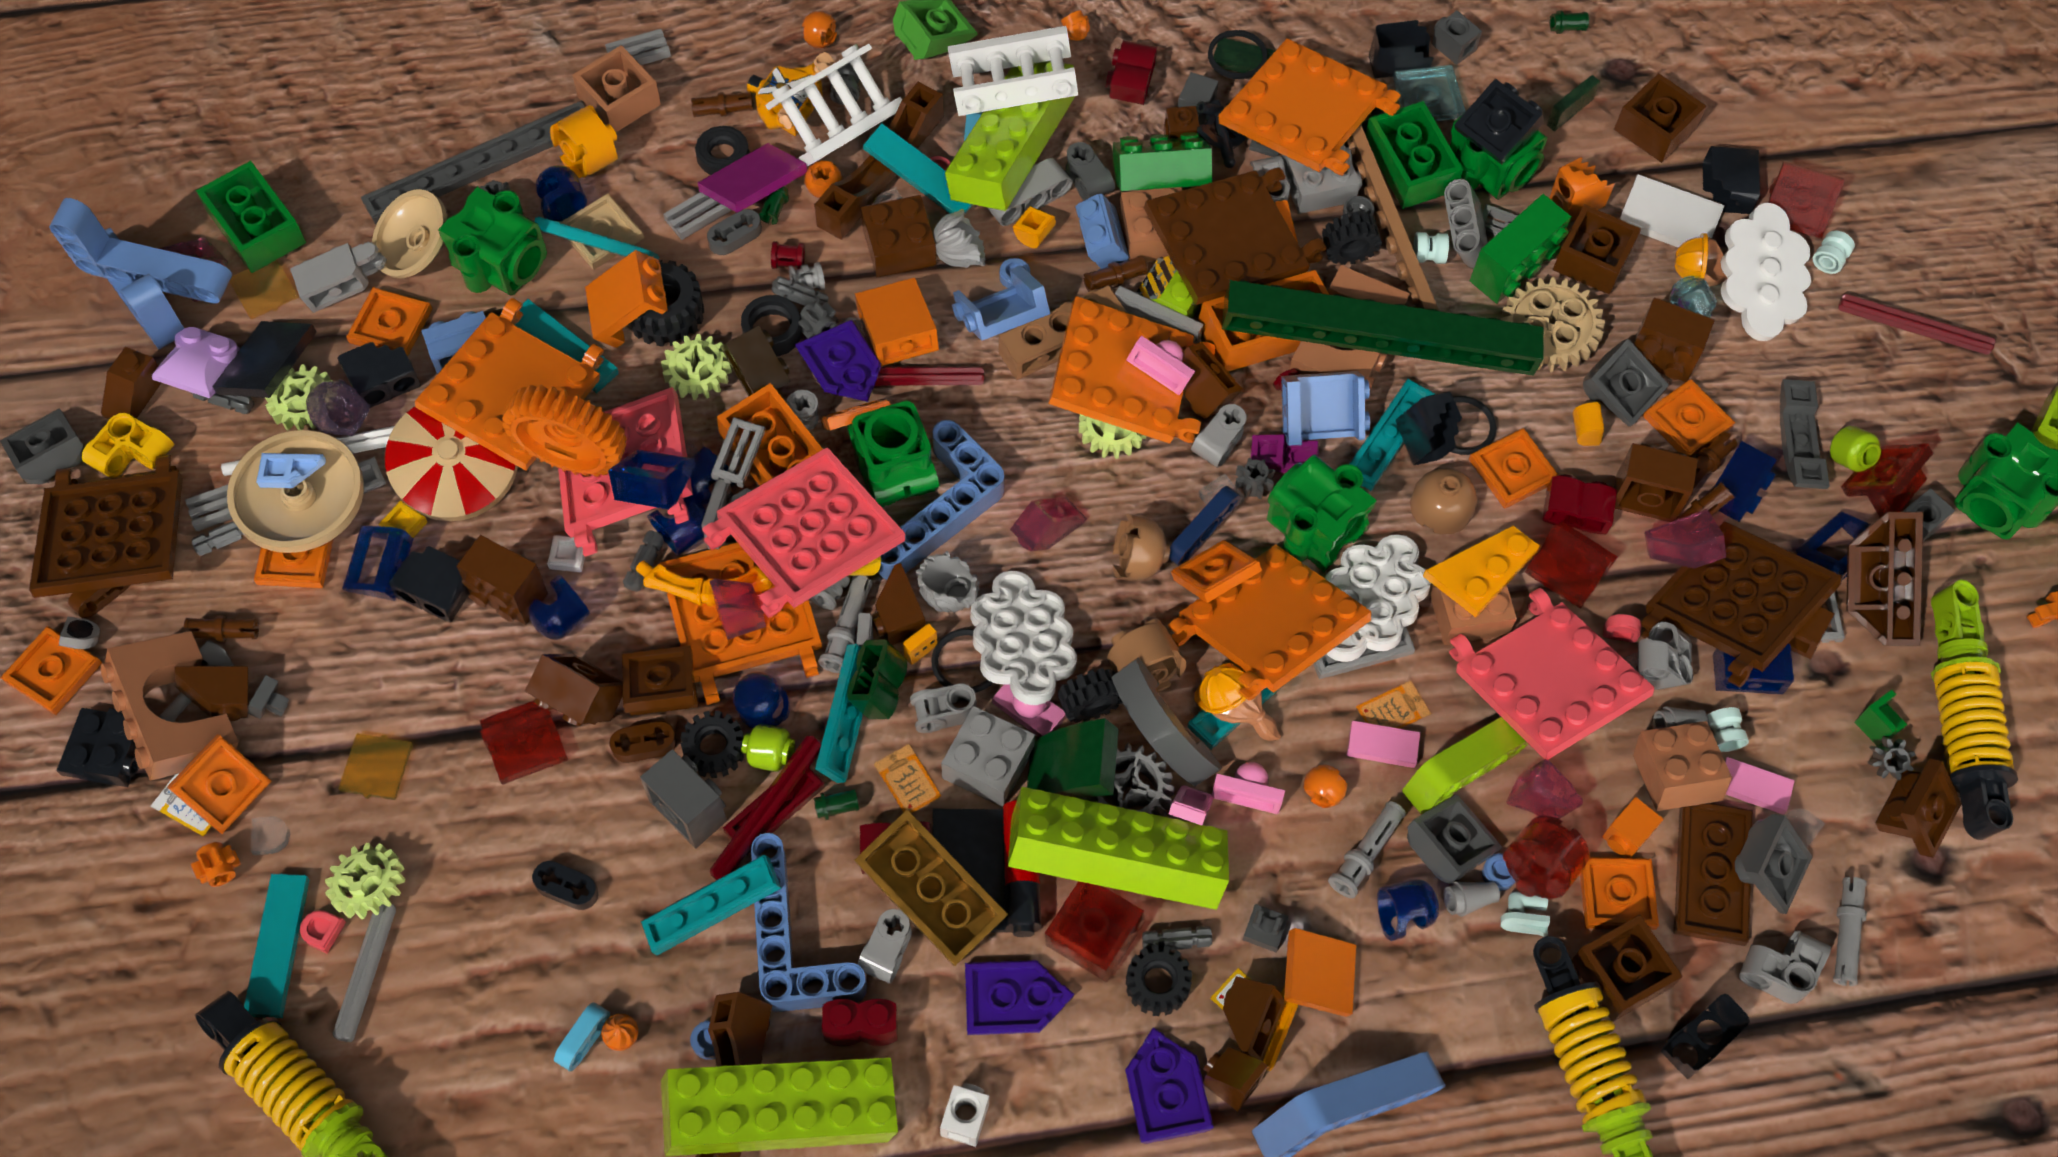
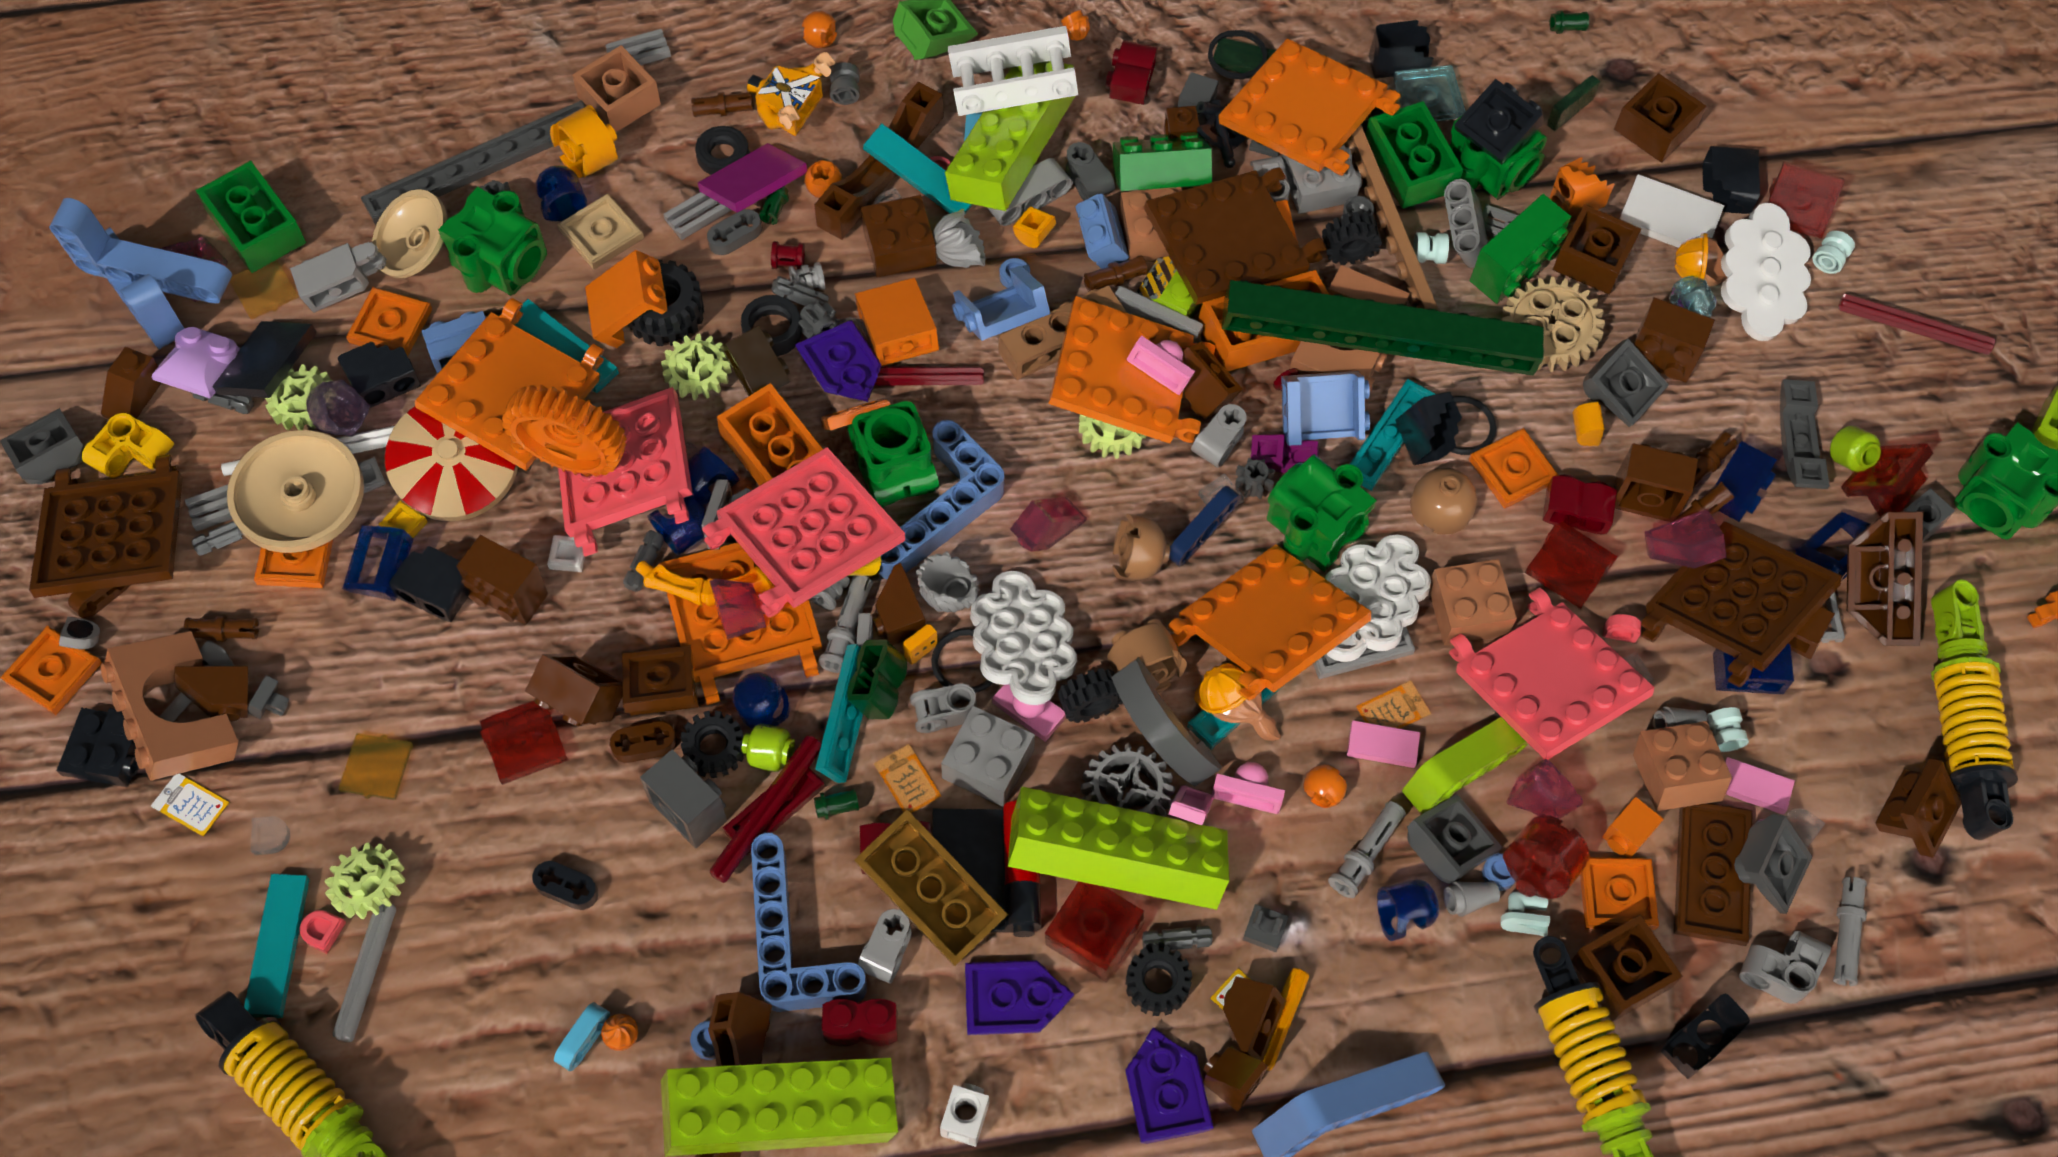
orange tile [167,734,272,834] -> none
orange gear [191,842,241,887] -> none
light blue tile [256,453,326,488] -> none
clear blue helmet [528,575,590,640] -> none
teal tile [534,217,660,260] -> none
clear blue tile [608,449,695,510] -> none
teal tile [641,855,781,956] -> none
light grey tile [711,417,765,488] -> none
white fence [765,44,902,167] -> none
light grey bush [786,390,819,430] -> none
dark green slope [1027,718,1119,801] -> none
orange tile [1171,540,1262,603] -> none
orange tile [1284,928,1356,1017] -> none
light orange wing [1423,526,1540,618] -> none
dark grey brick [1432,11,1482,65] -> none
light grey piece [1638,622,1693,690] -> none
orange tile [1643,379,1735,457] -> none
green panel [1854,689,1907,746] -> none
dark grey gear [1867,736,1916,780] -> none

